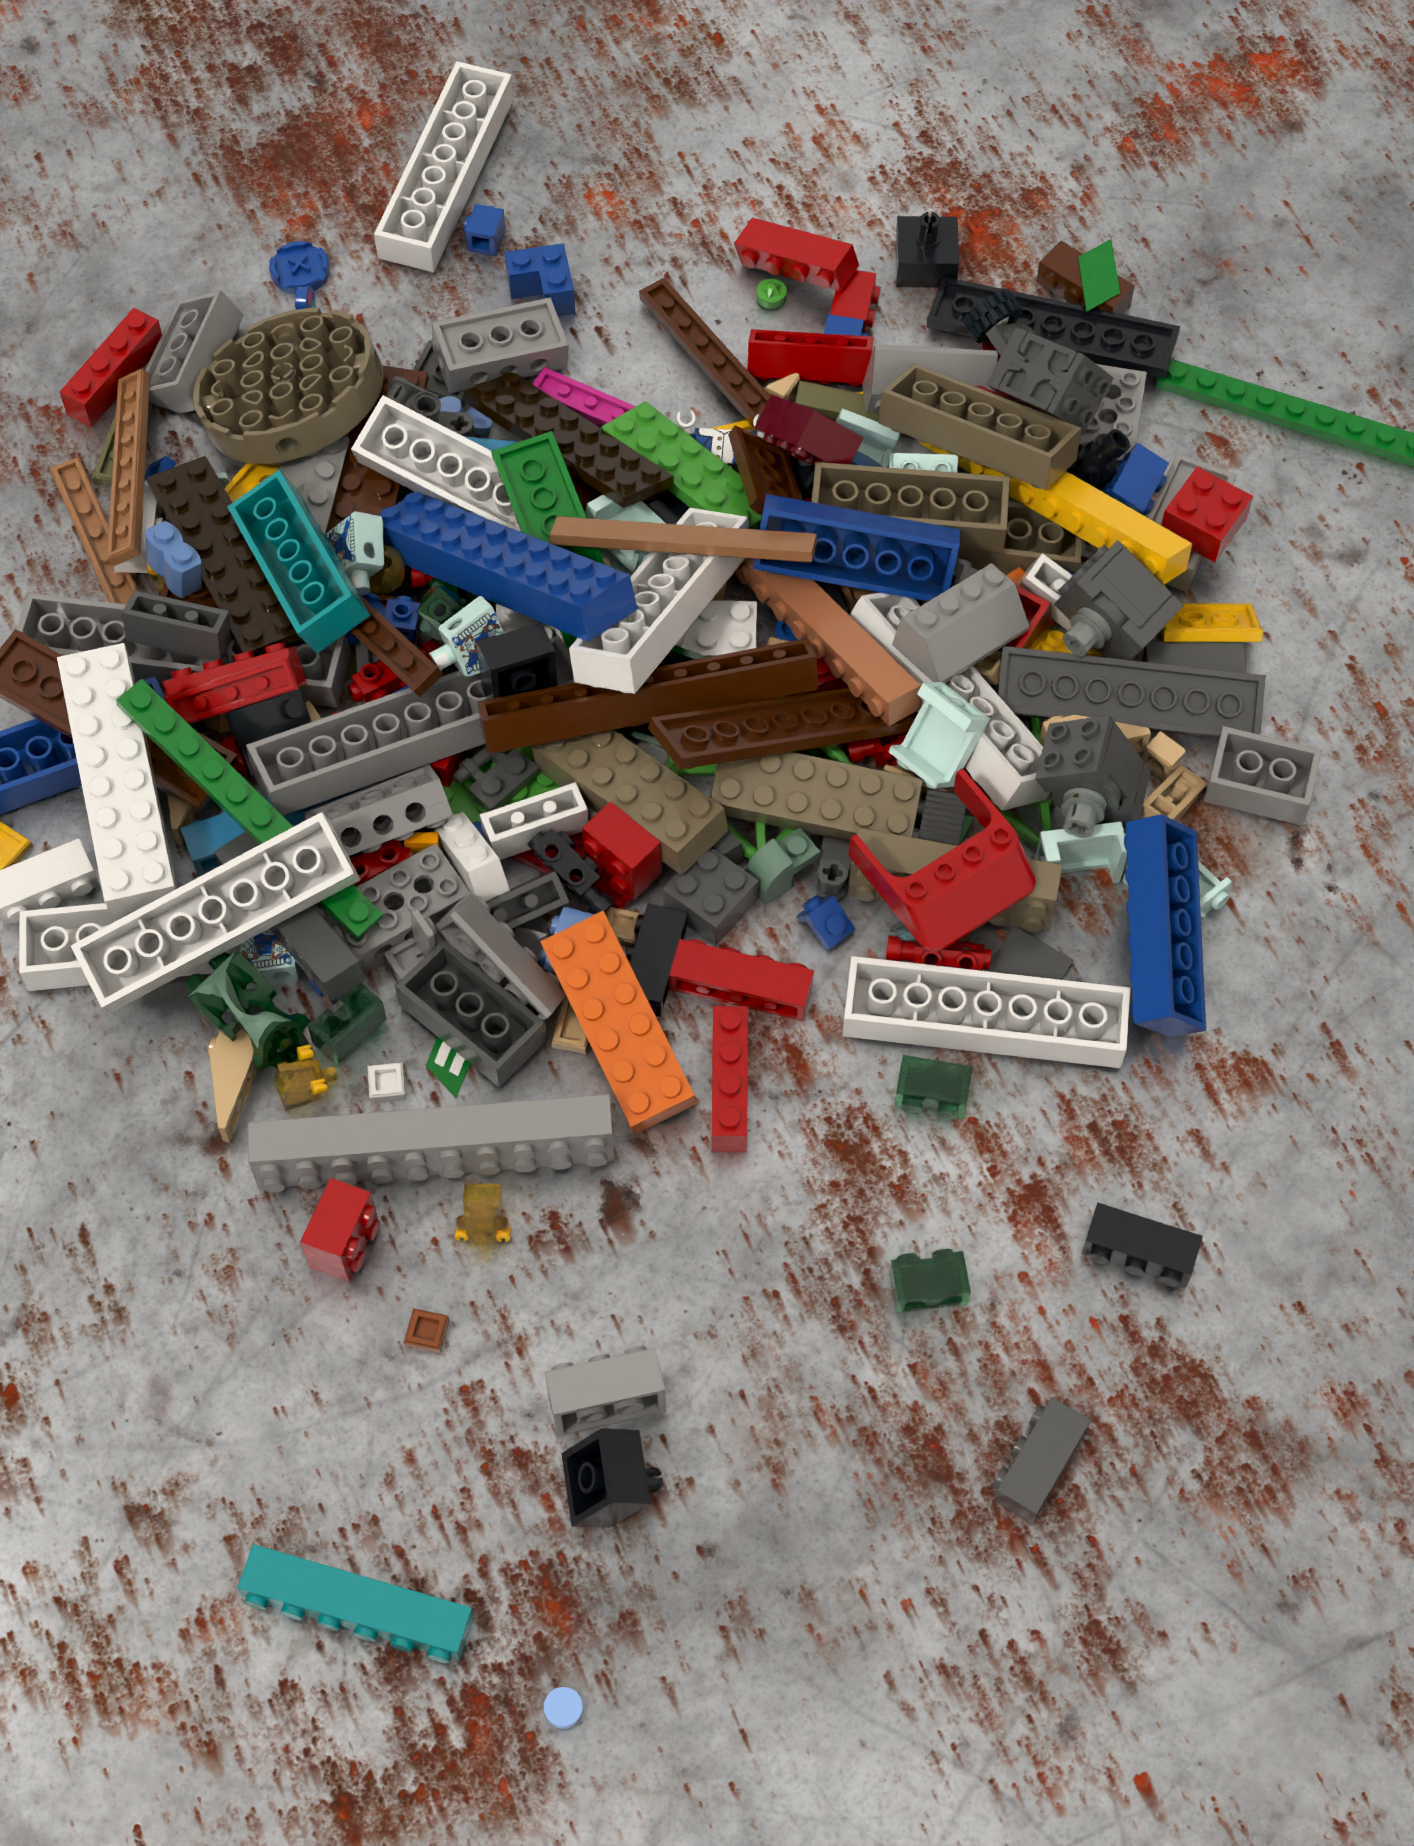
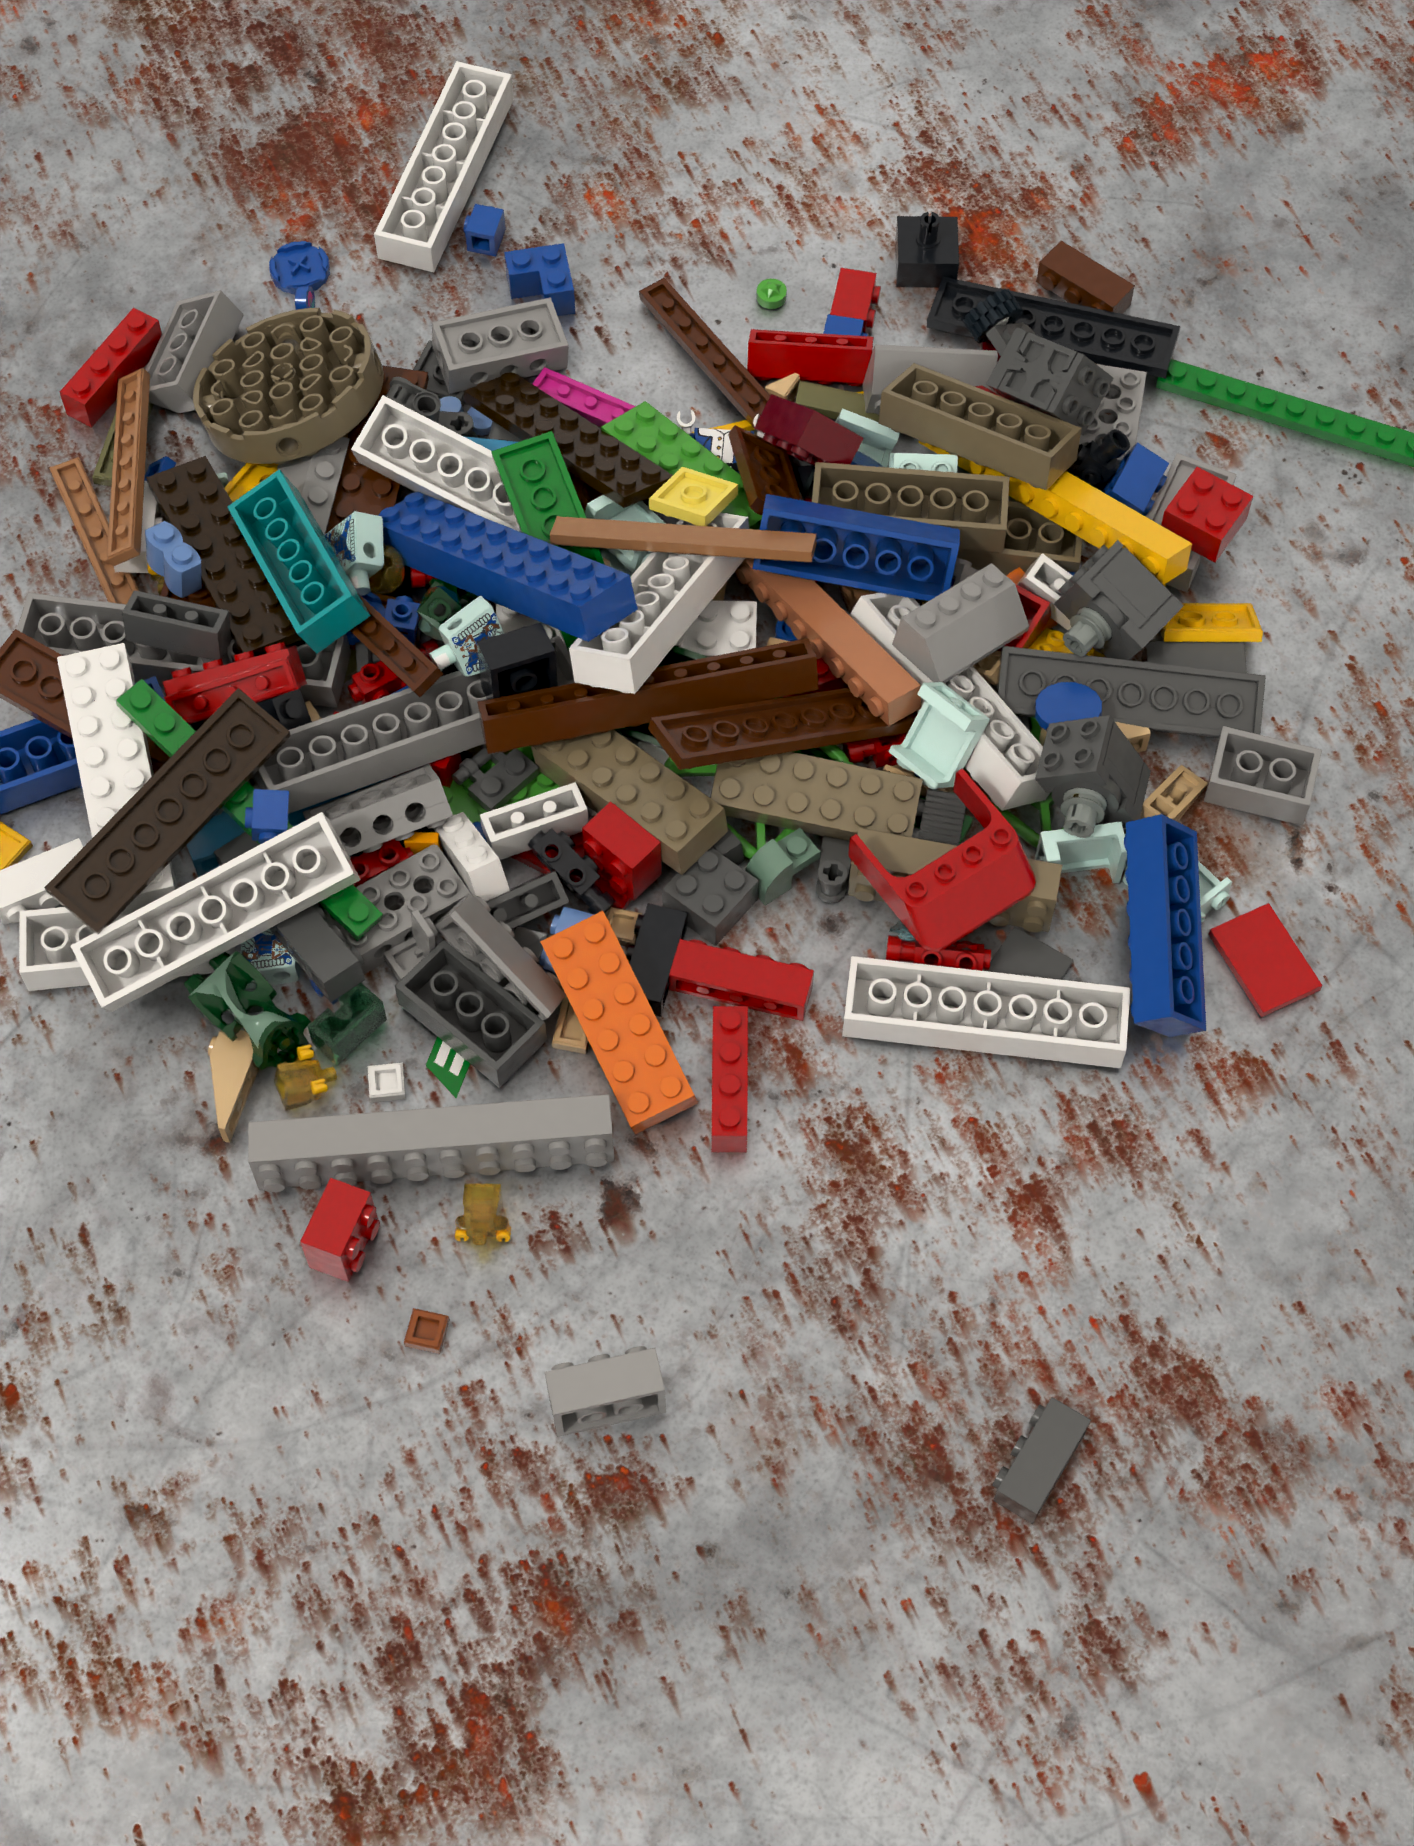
teal brick [237,1544,475,1663] -> none
light blue tile [544,1687,583,1729] -> none
black brick [561,1428,663,1528] -> none
red brick [734,217,860,292] -> none
blue bracket [796,895,856,949] -> none
clear green brick [889,1249,971,1314] -> none
clear green brick [894,1055,973,1120] -> none
green sticker [1078,239,1120,312] -> none
black brick [1081,1202,1203,1287] -> none
tan slope [1142,731,1186,781] -> none
none -> dark brown plate [44,688,291,934]
none -> blue brick [245,789,289,844]
none -> light yellow plate [649,467,738,526]
none -> blue tile [1035,682,1102,731]
none -> red tile [1208,903,1323,1018]

